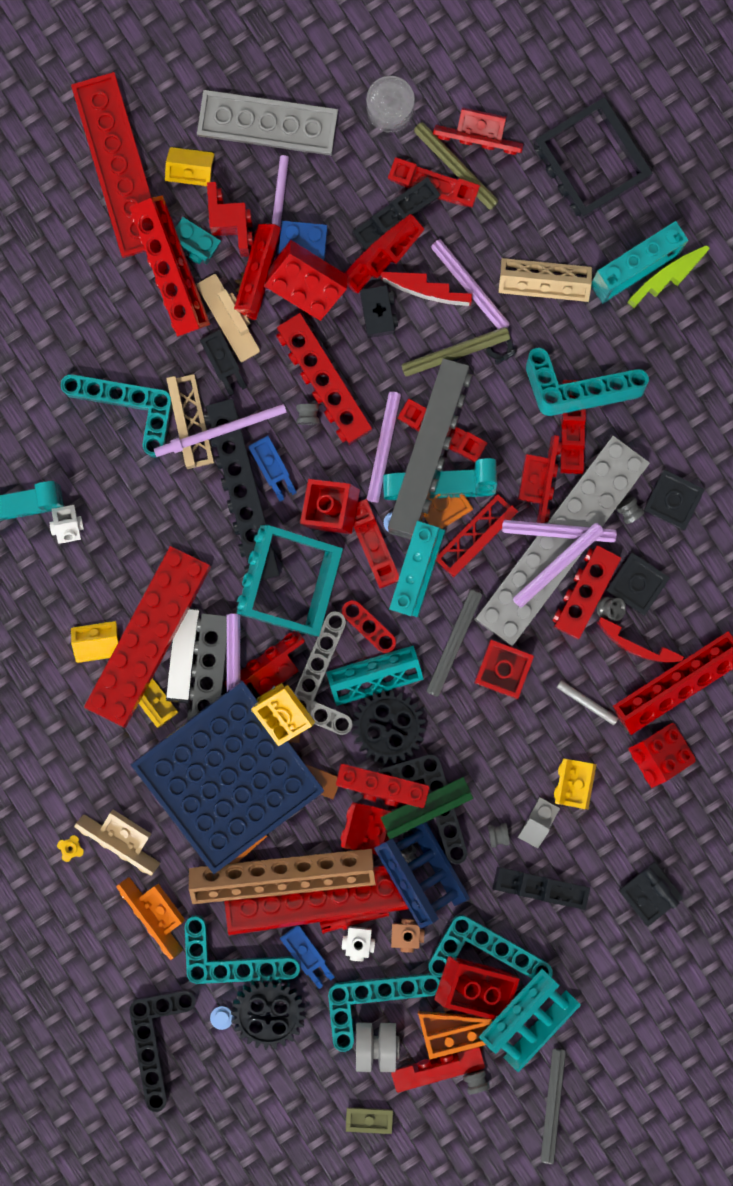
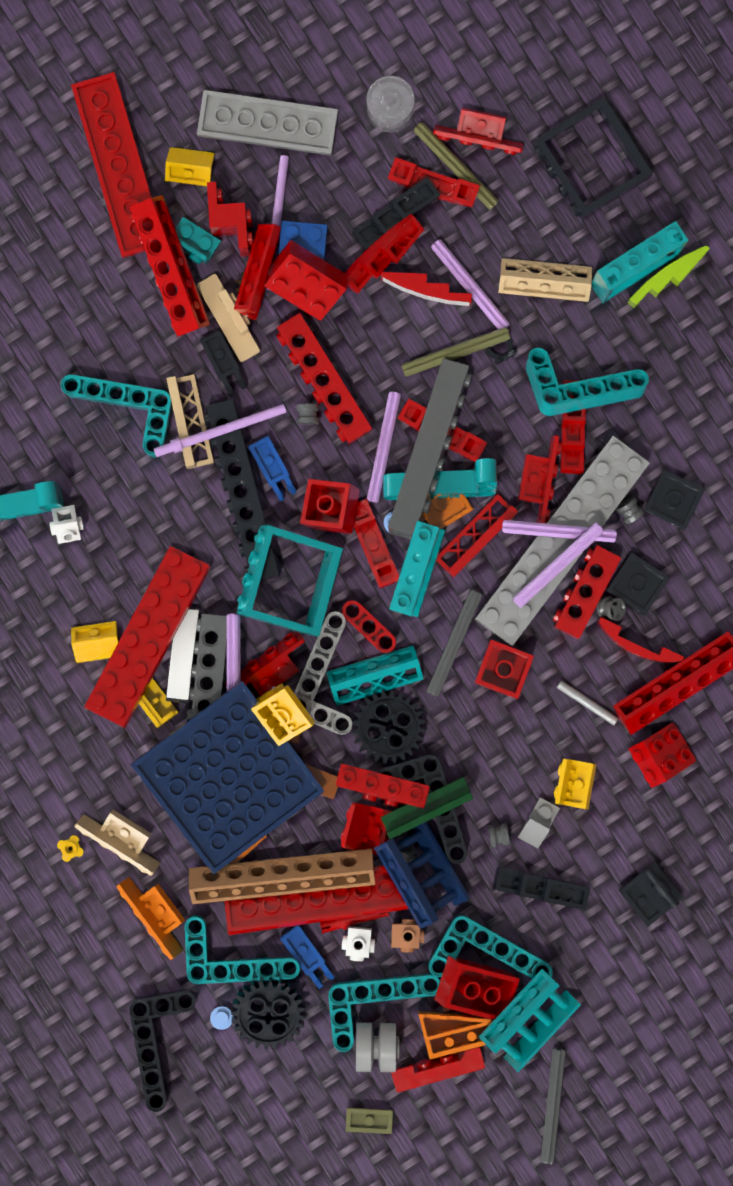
black brick [360,286,398,338] -> none
dark grey wheel [463,1069,490,1095] -> none

